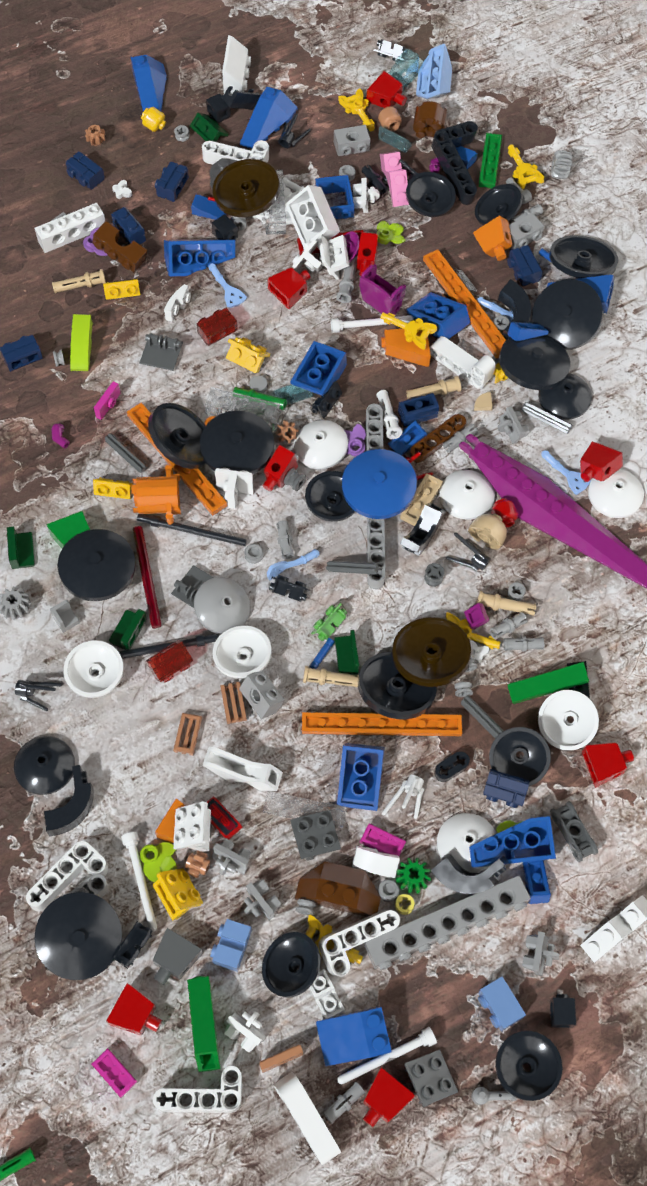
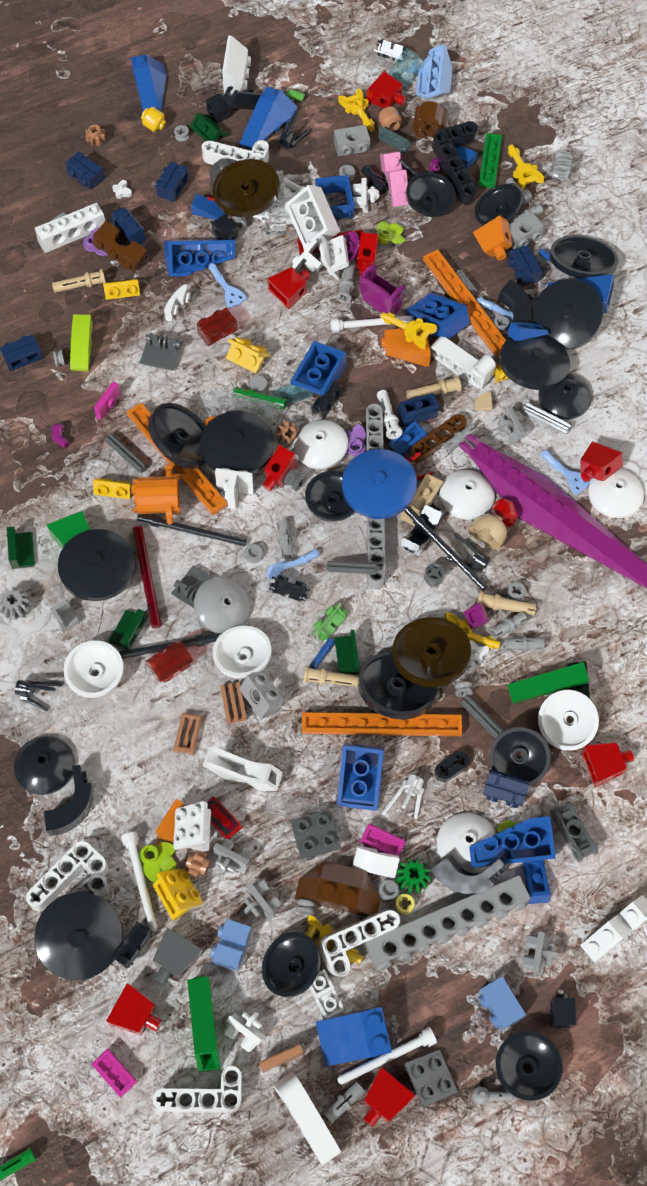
none -> bright green arm [284,89,304,101]
none -> black bar [404,506,488,591]

